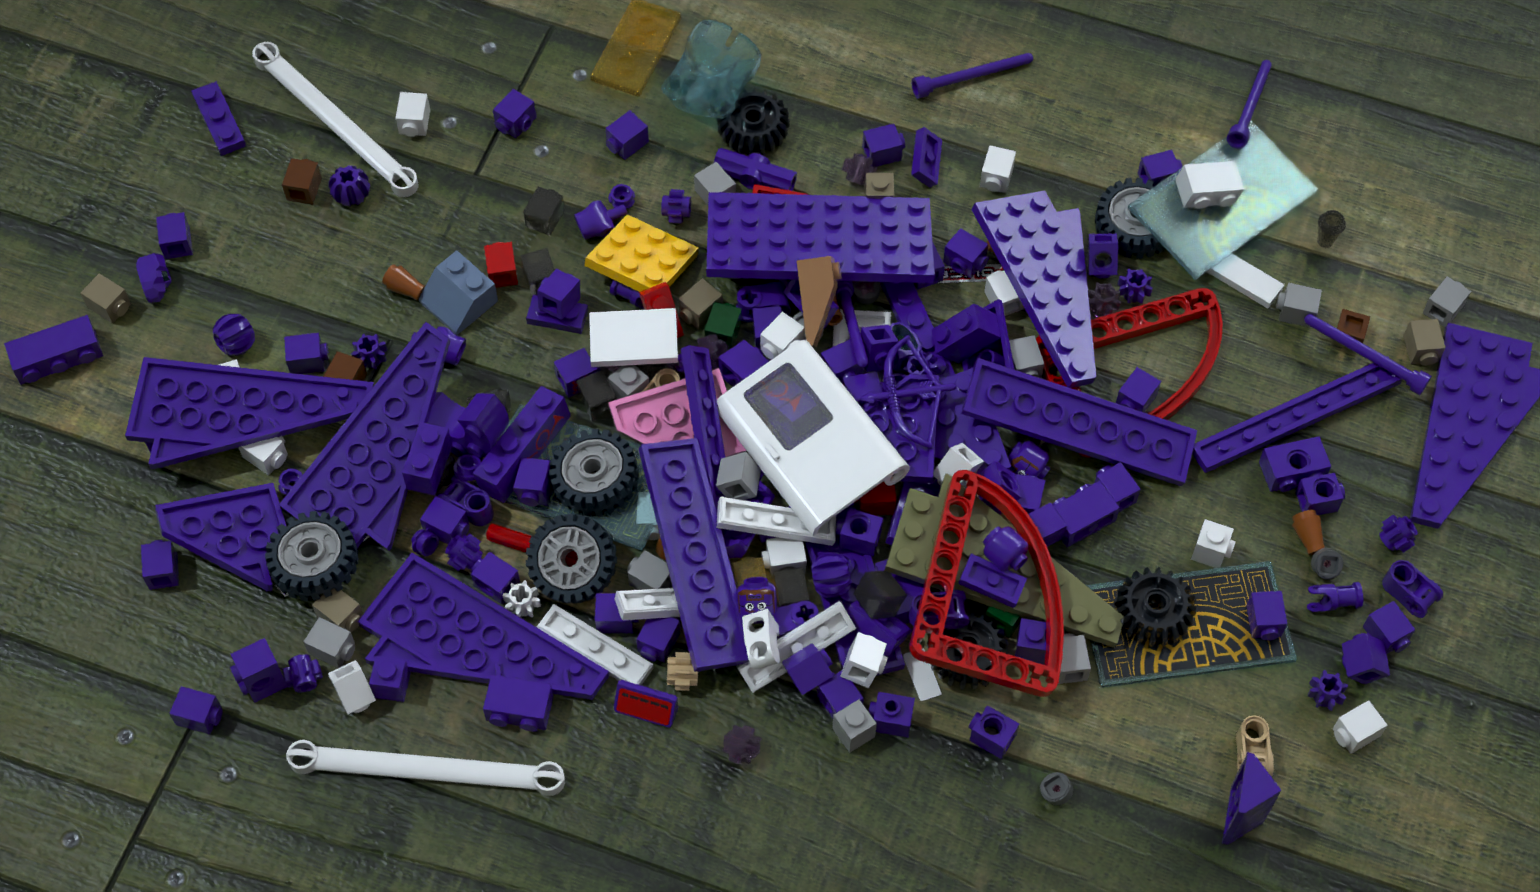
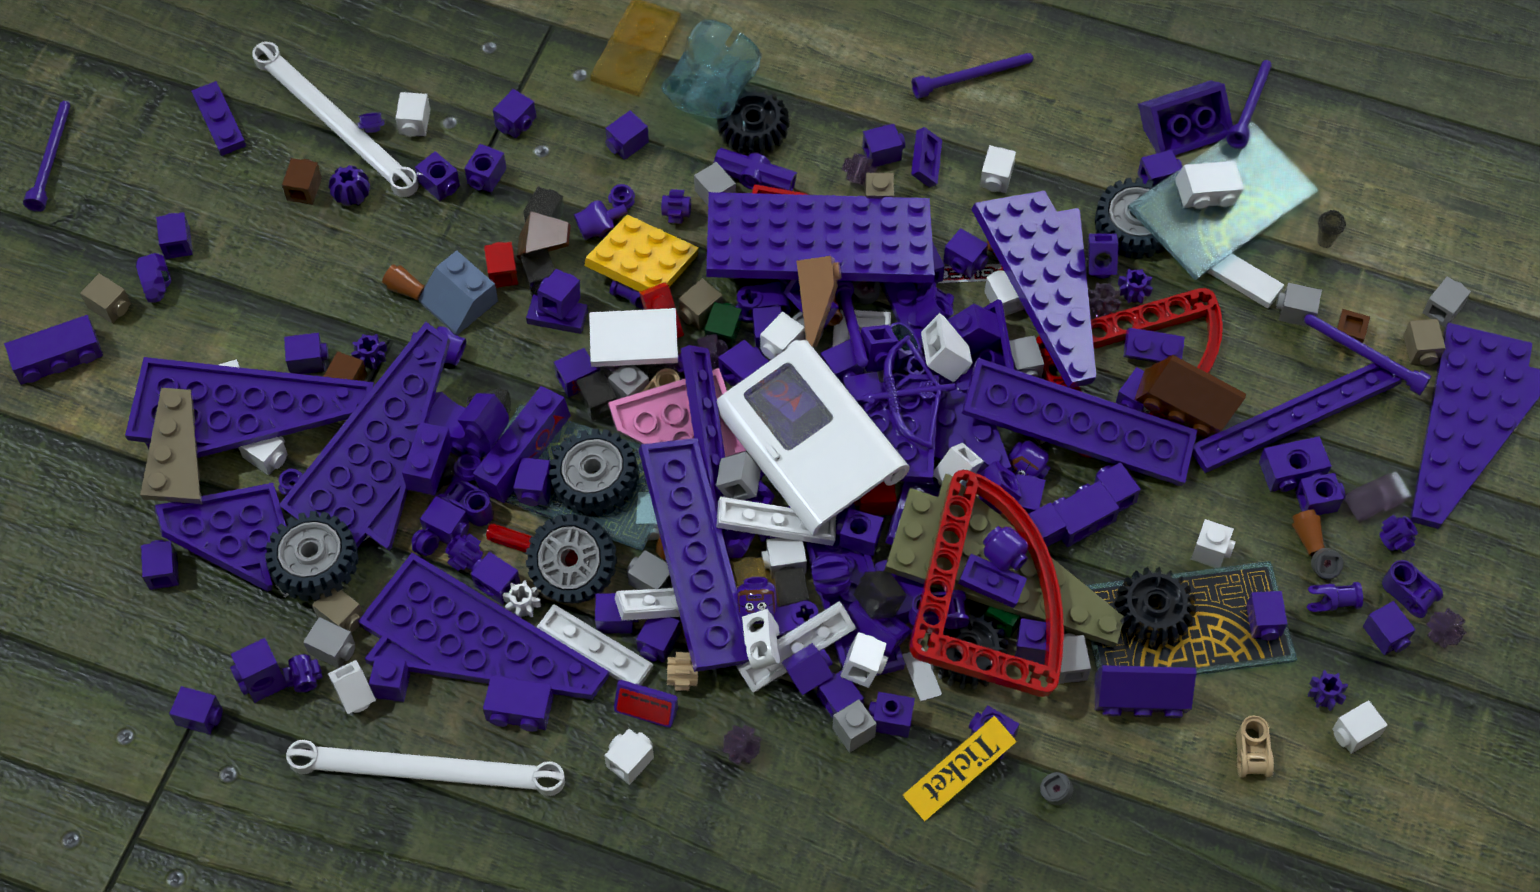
dark purple piece [212,313,255,356] -> none
dark purple slope [1222,752,1282,845] -> none
dark purple brick [1341,633,1390,684] -> none
none -> dark purple piece [23,101,70,212]
none -> dark tan wing [140,388,202,504]
none -> dark purple plate [357,112,385,133]
none -> dark purple brick [415,151,460,201]
none -> dark purple brick [464,144,507,193]
none -> slope [517,212,571,260]
none -> white brick [604,729,654,785]
none -> yellow sticker [903,716,1017,821]
none -> dark purple piece [916,282,954,329]
none -> white slope [921,313,972,382]
none -> dark purple slope [1095,665,1196,718]
none -> dark purple plate [1123,328,1185,363]
none -> reddish brown slope [1134,355,1246,438]
none -> dark purple slope [1138,80,1233,155]
none -> clear purple slope [1344,472,1412,523]
none -> clear purple gear [1426,608,1467,648]

